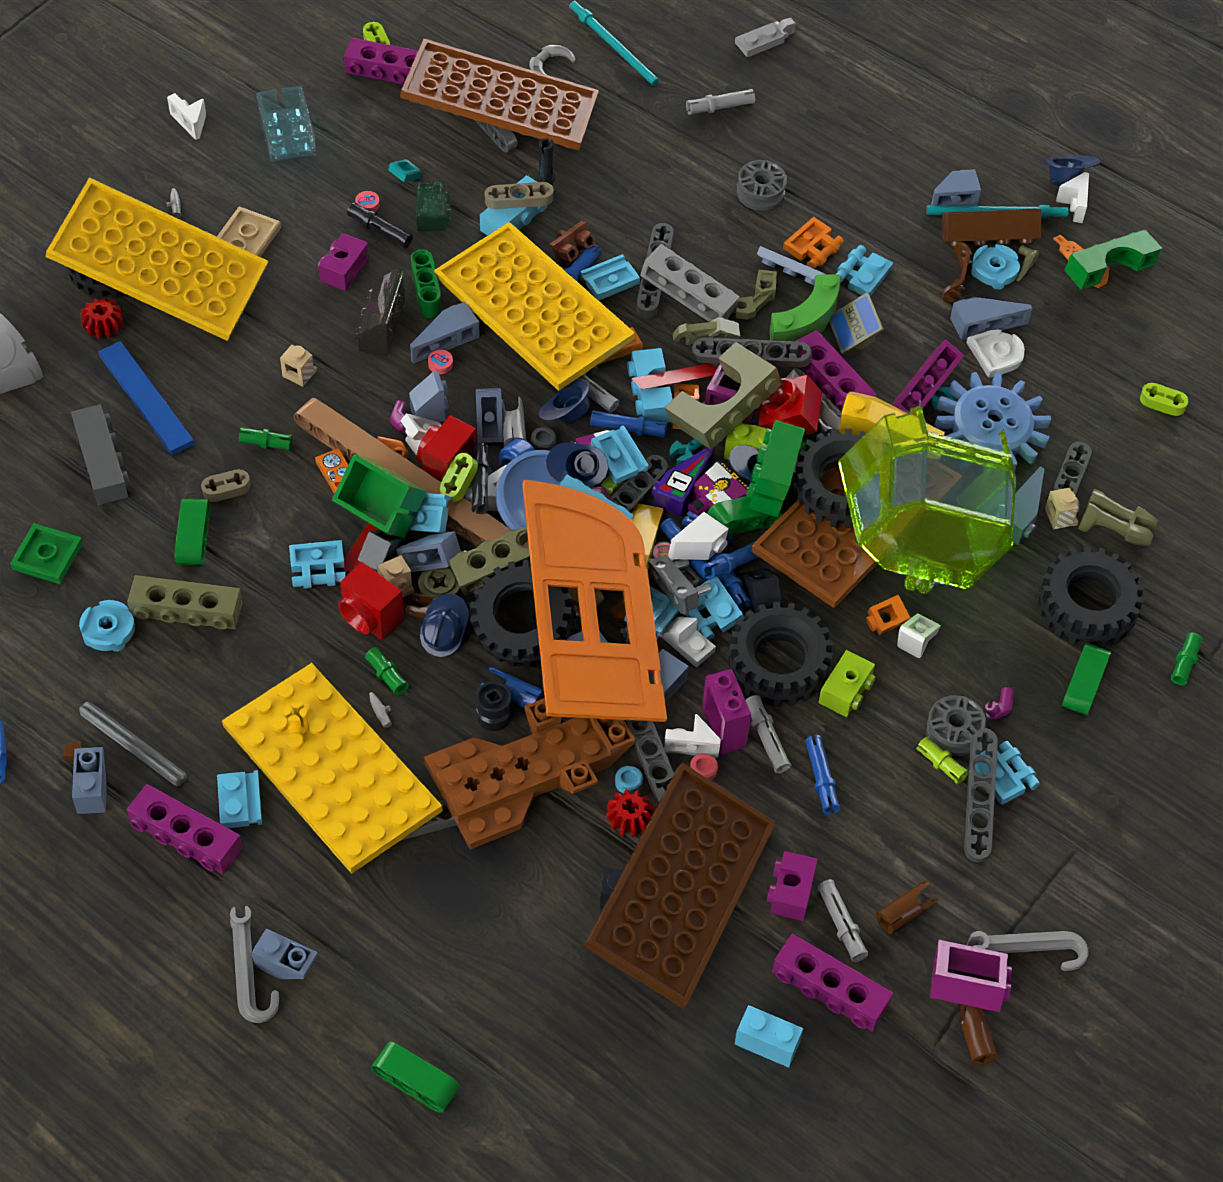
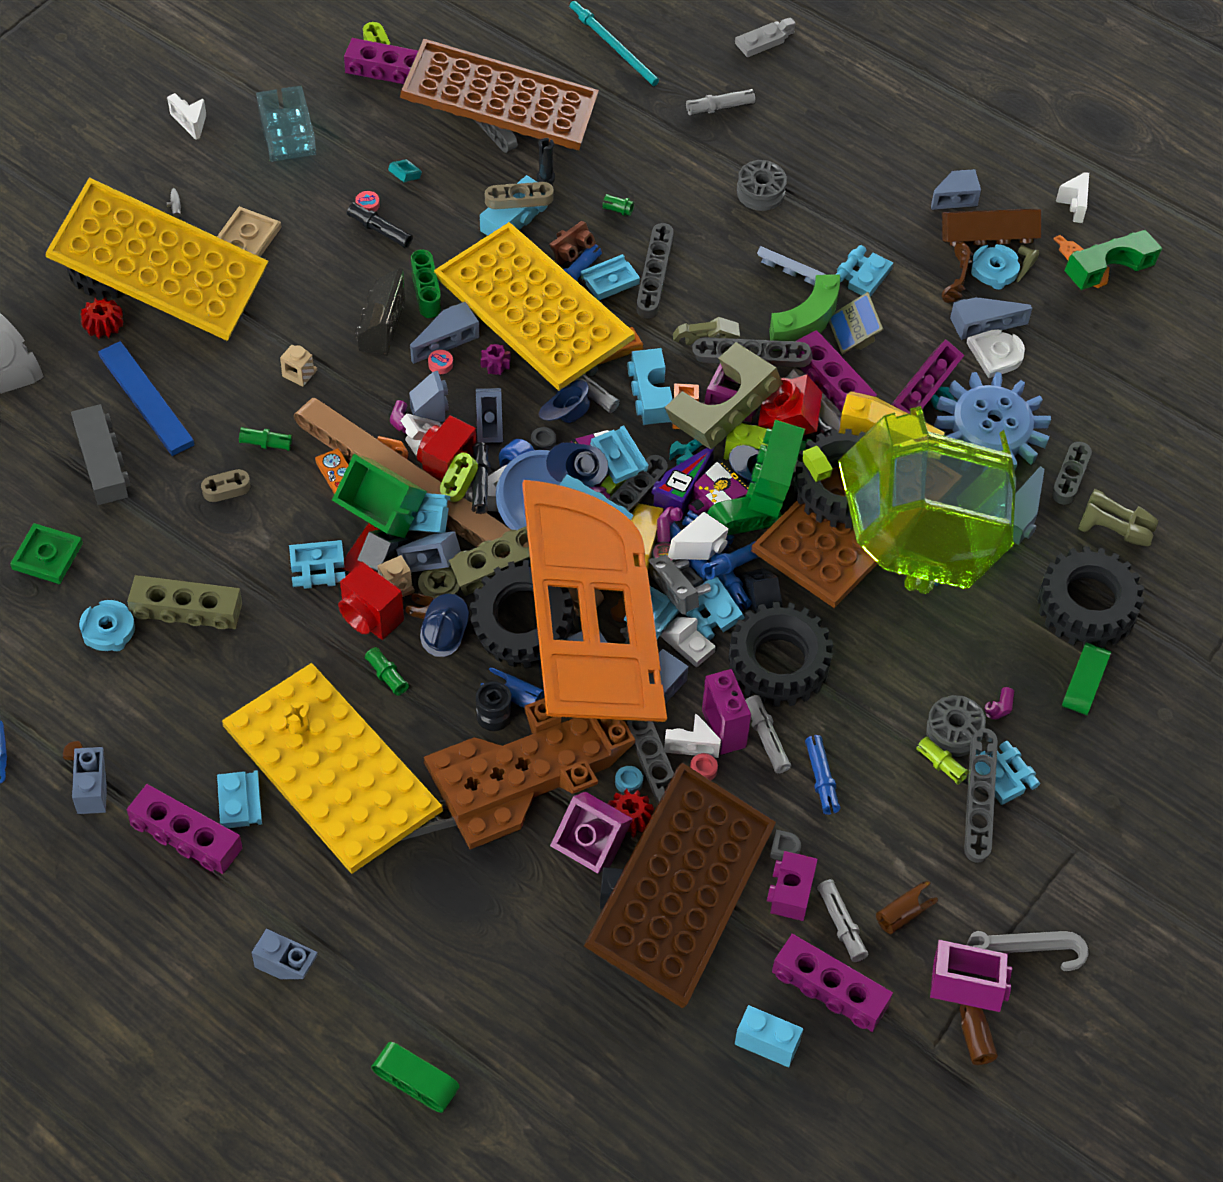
dark grey axle [79,701,187,787] -> none
green beam [175,499,210,565] -> none
light grey piece [230,906,279,1023] -> none
magenta brick [318,233,369,291] -> none
light grey helmet [369,692,392,729] -> none
clear green brick [416,181,450,231] -> none
light grey piece [502,396,526,447] -> none
light grey piece [529,45,575,75] -> none
blue pin [590,410,667,438] -> none
sticker [632,364,717,389] -> none
light grey brick [640,244,740,322] -> none
olive piece [736,270,777,320] -> none
orange plate [783,217,844,269] -> none
lime brick [819,650,876,717] -> none
orange brick [866,595,910,636] -> none
white slope [897,613,941,658] -> none
teal bar [926,205,1068,219] -> none
dark blue piece [1044,155,1100,186] -> none
tan brick [1045,488,1079,529] -> none
lime beam [1140,383,1188,416] -> none
green pin [1171,633,1203,685] -> none
none -> magenta gear [481,344,511,375]
none -> magenta brick [550,792,633,873]
none -> green pin [603,194,634,217]
none -> magenta arm [657,506,683,542]
none -> dark grey tile [770,829,801,861]
none -> lime piece [803,446,832,482]

